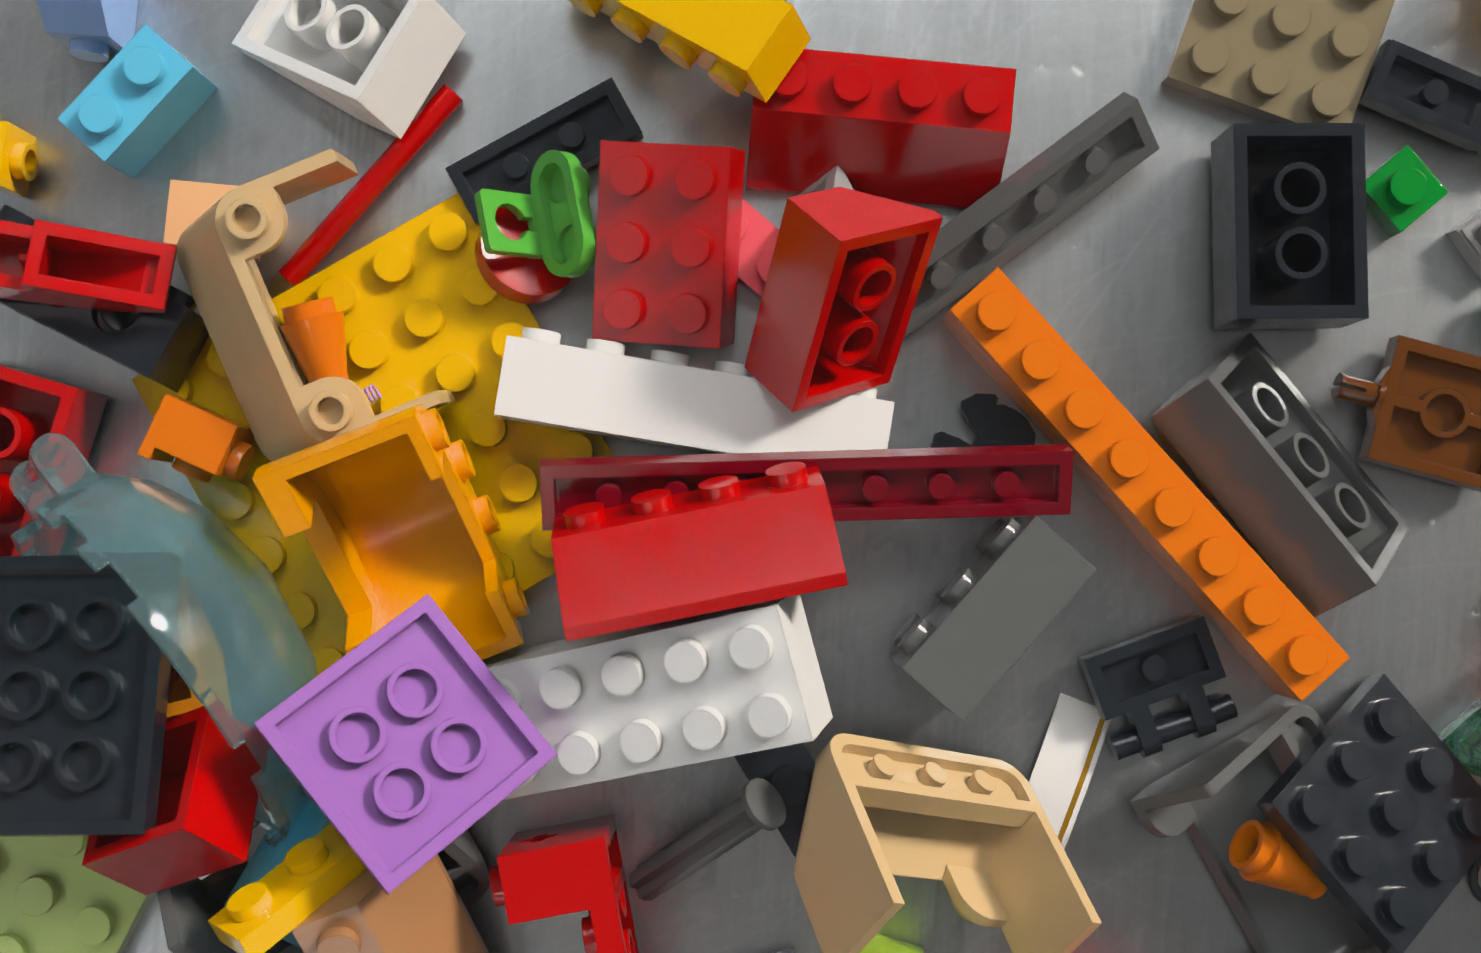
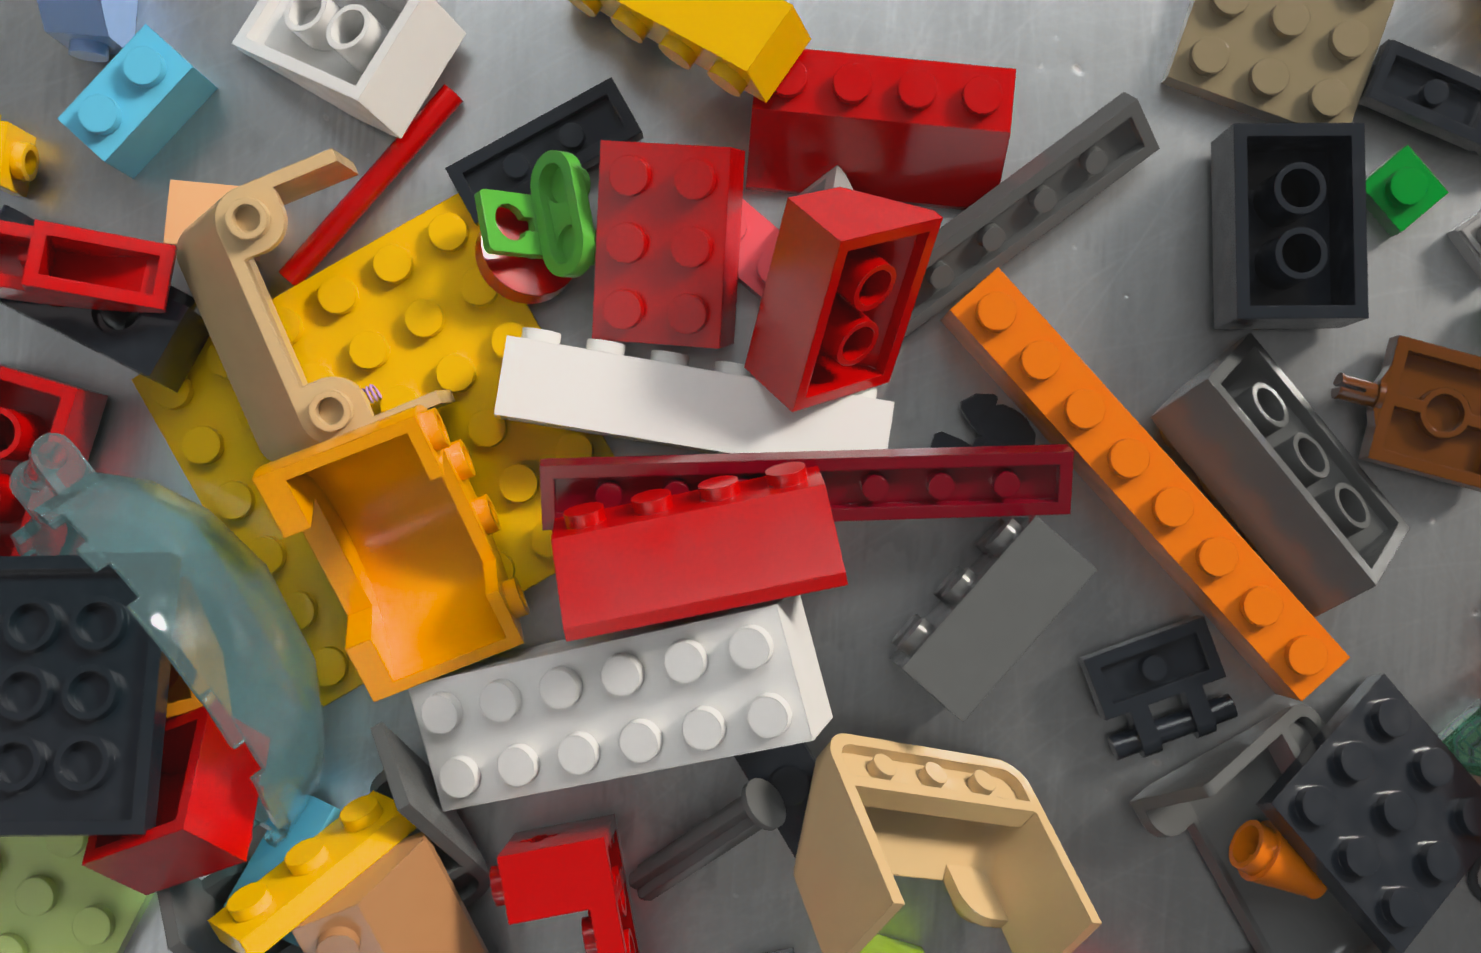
orange brick [137,394,256,483] -> none
medium lavender plate [254,594,558,895] -> none
orange cone [279,297,349,383] -> none
white sticker [1029,693,1111,849] -> none

